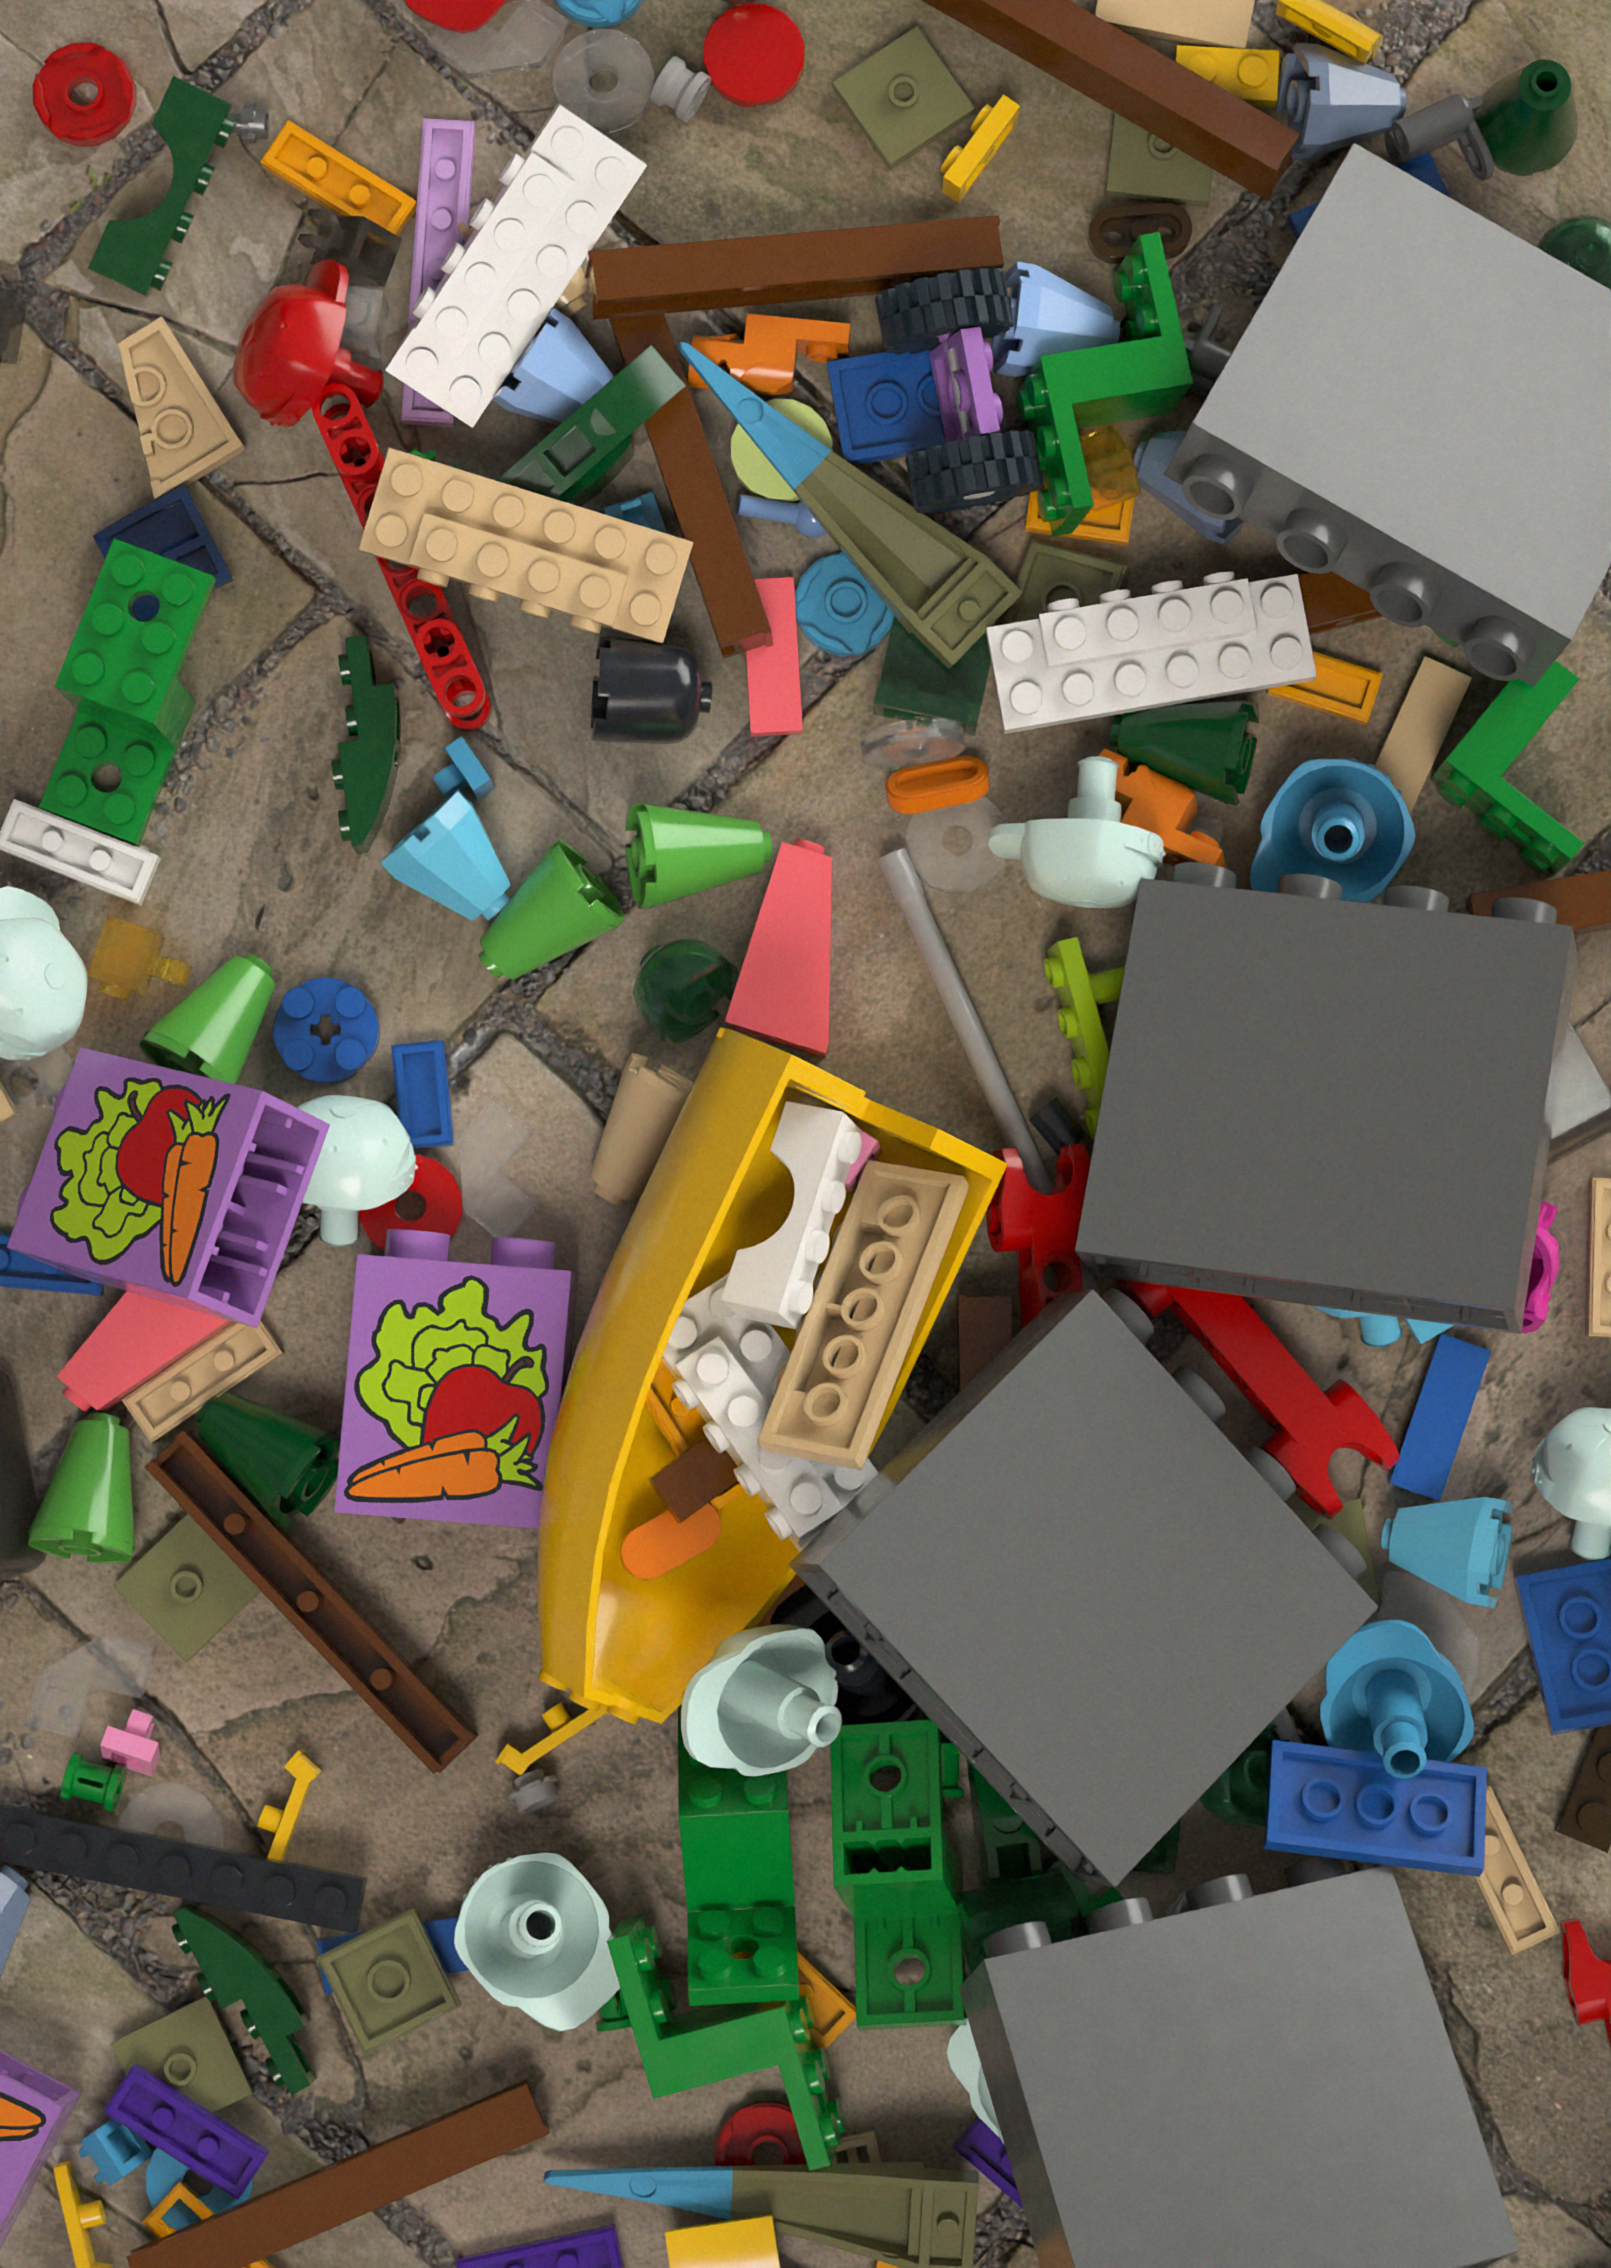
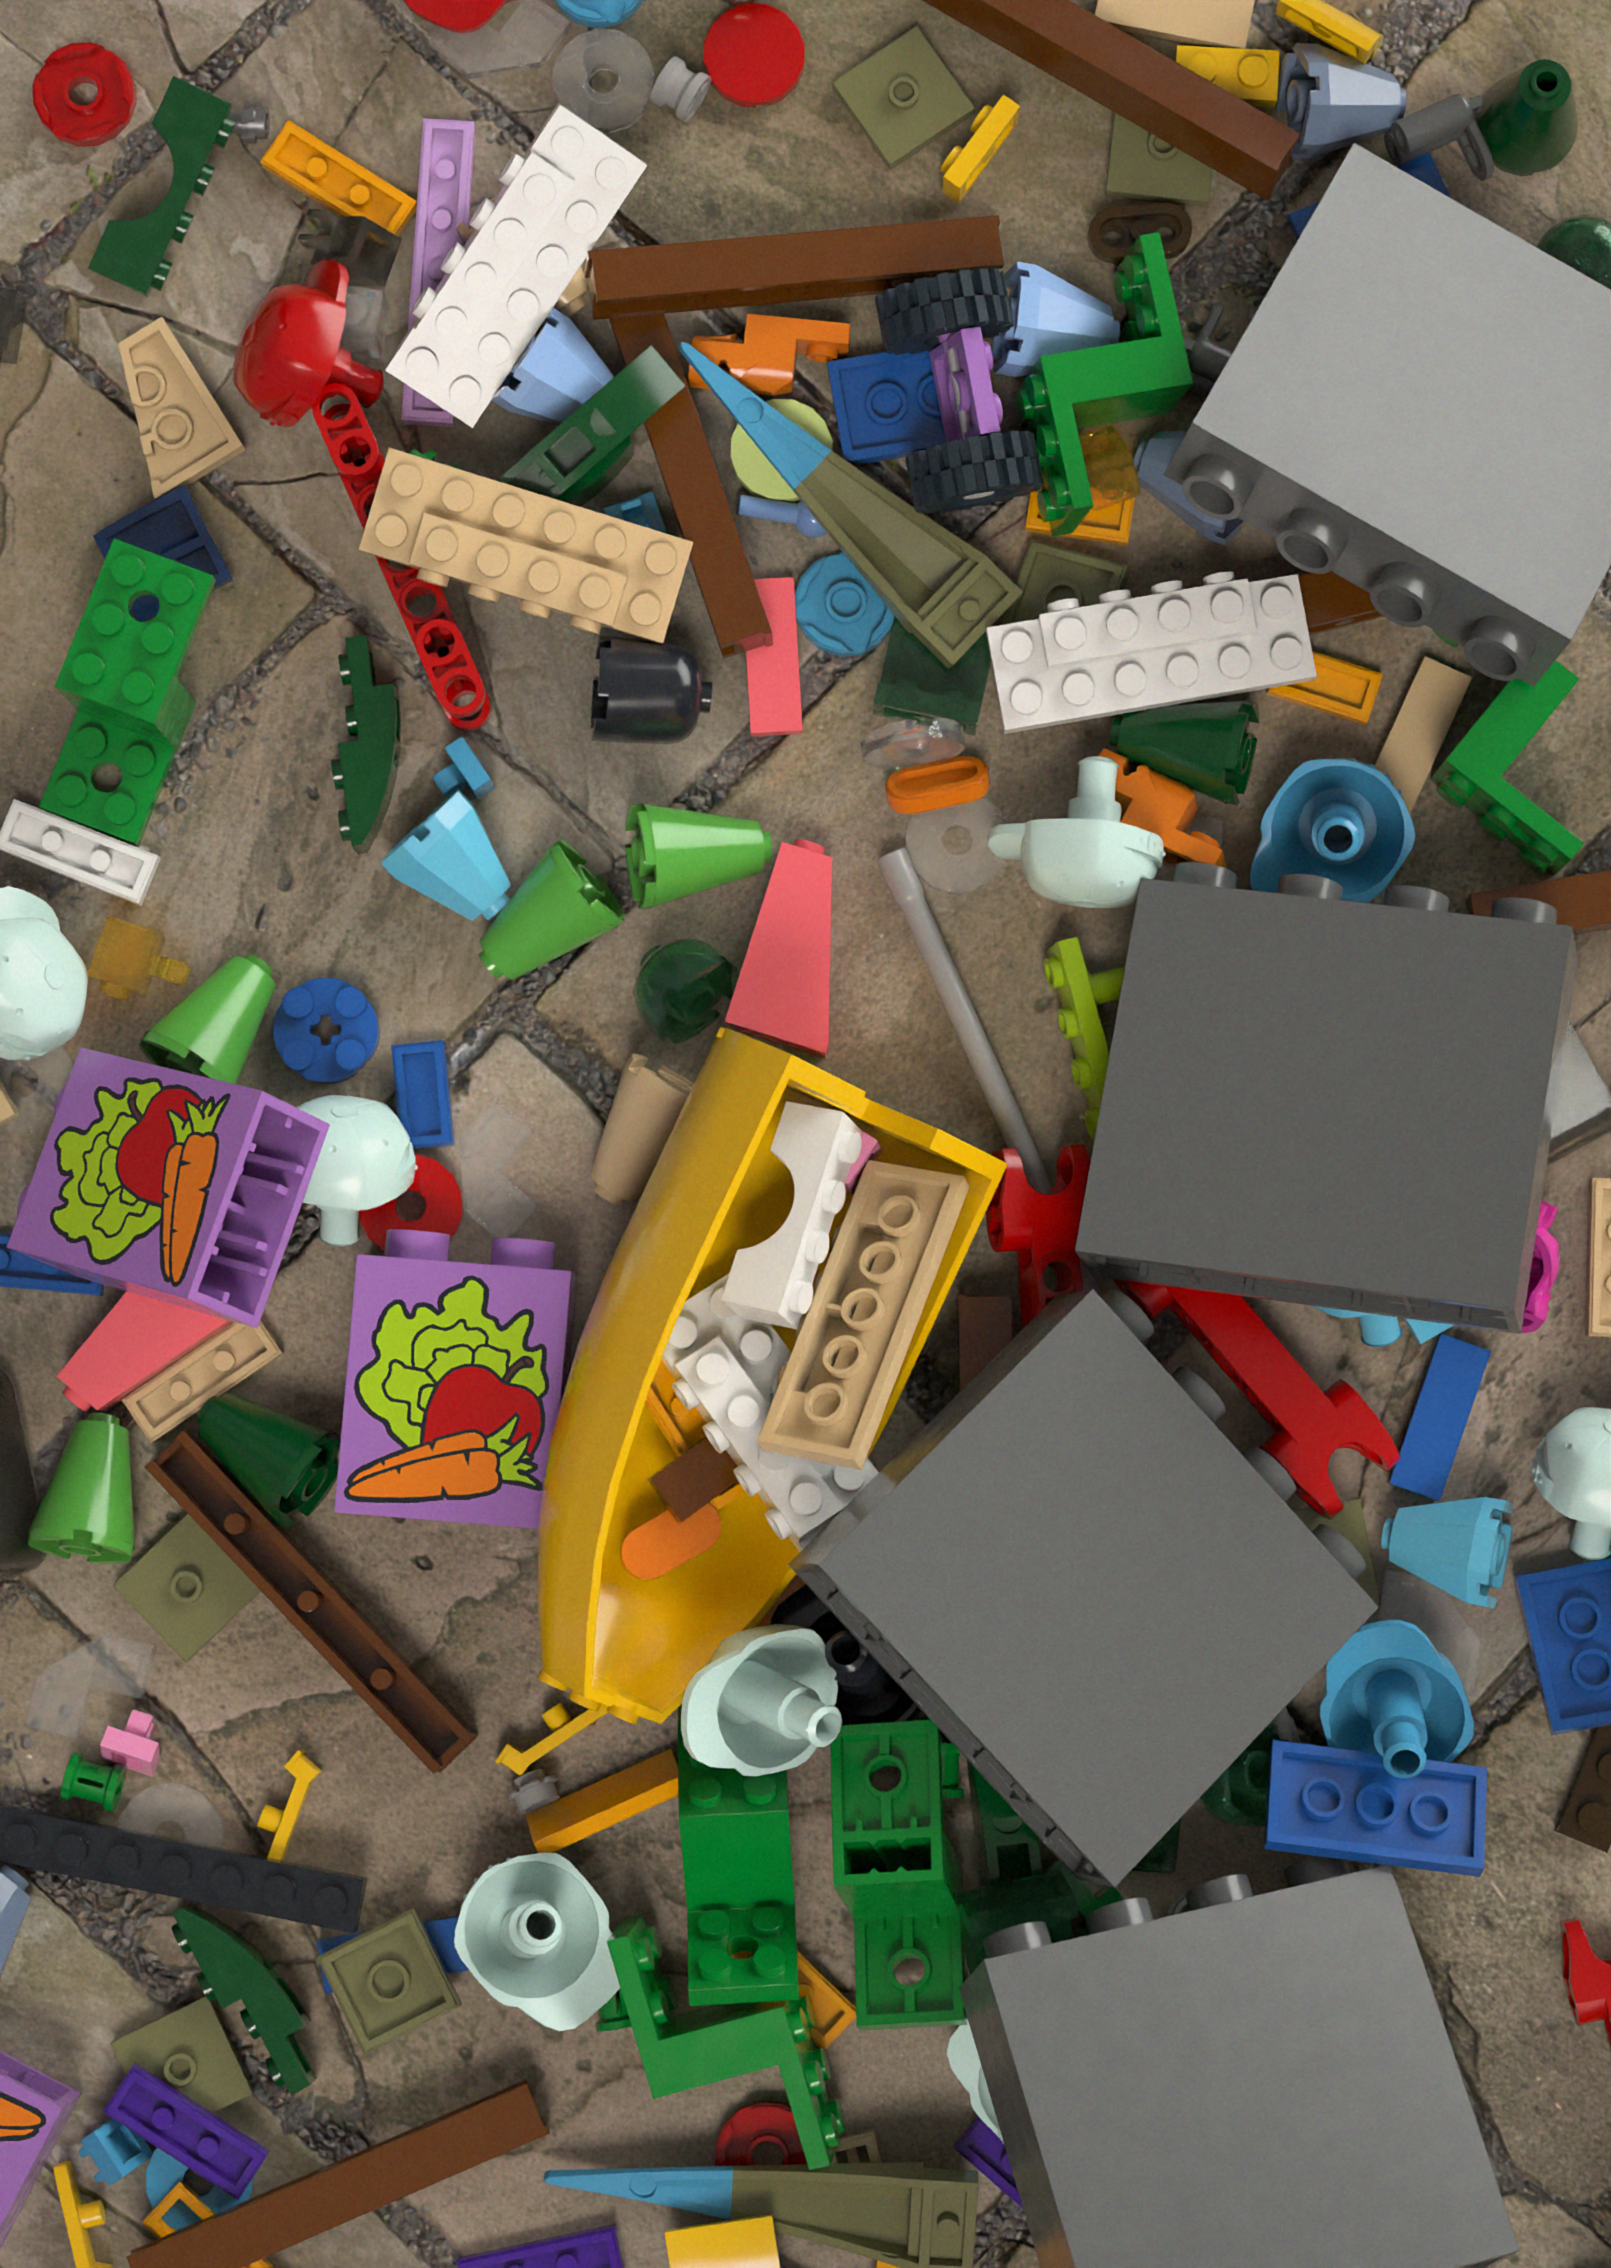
black hinge [1029,1097,1087,1156] -> none
tan tile [1473,1784,1560,1955] -> none
none -> light orange tile [526,1749,678,1853]

